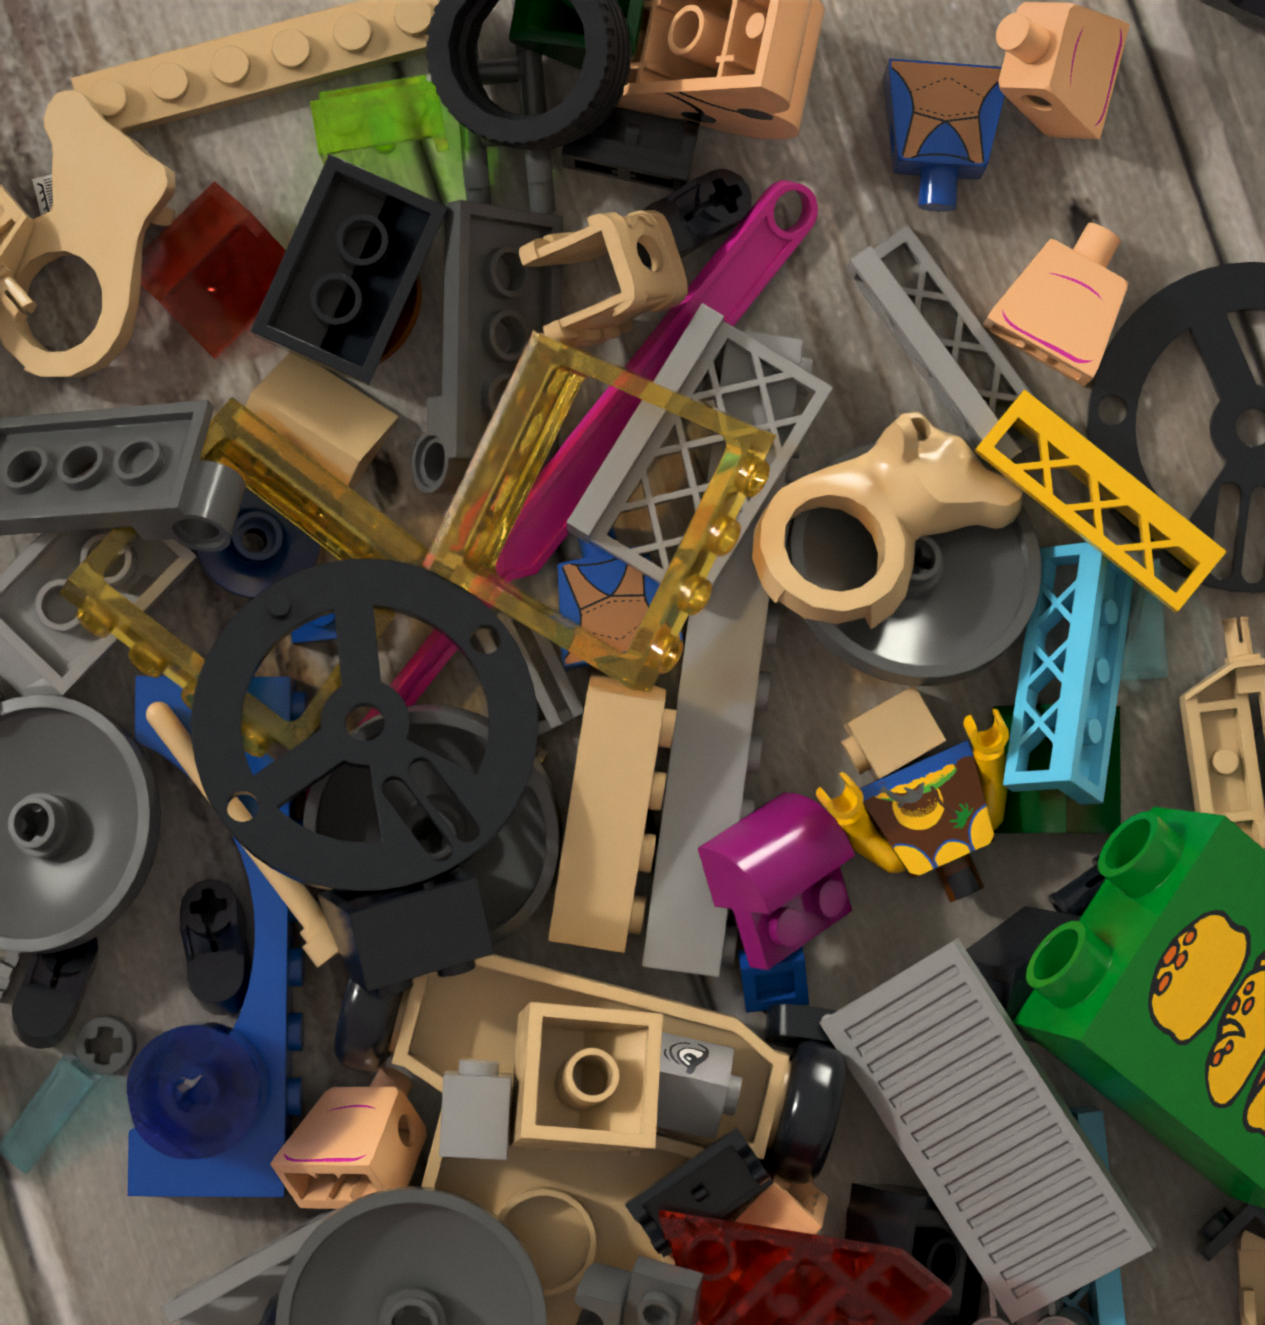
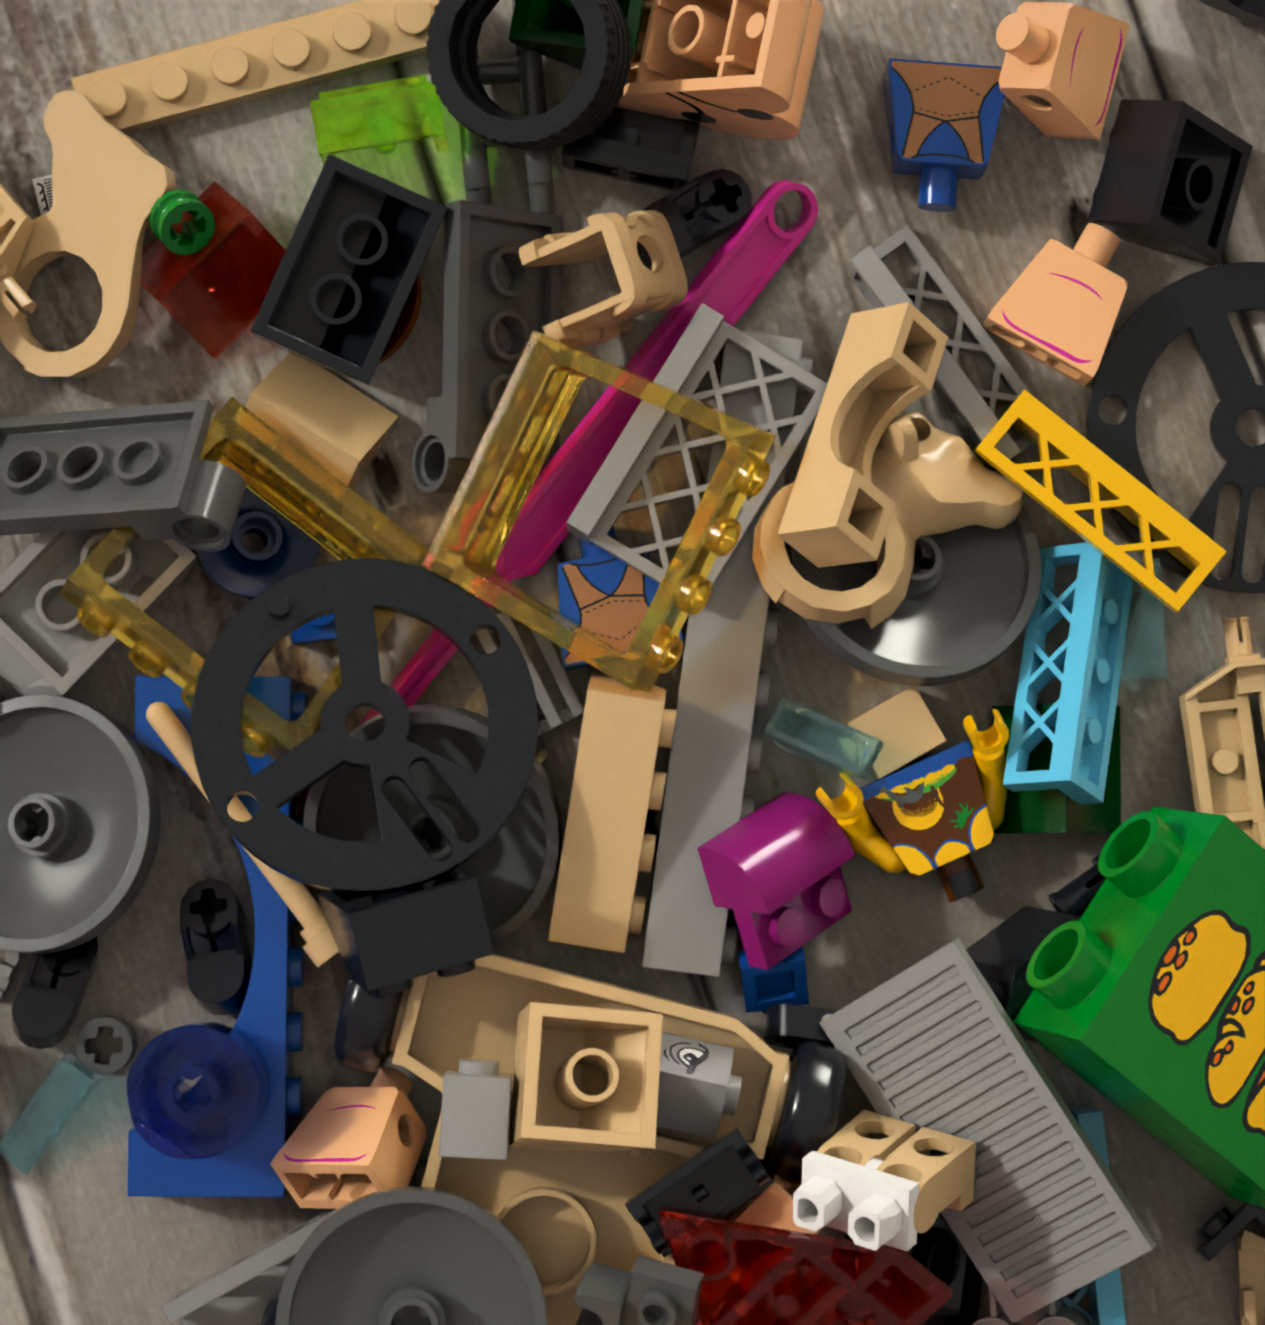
none -> green bush [149,189,215,255]
none -> clear light blue piece [763,697,884,779]
none -> tan arch [777,302,948,568]
none -> hips [793,1110,976,1252]
none -> black slope [1088,99,1253,266]

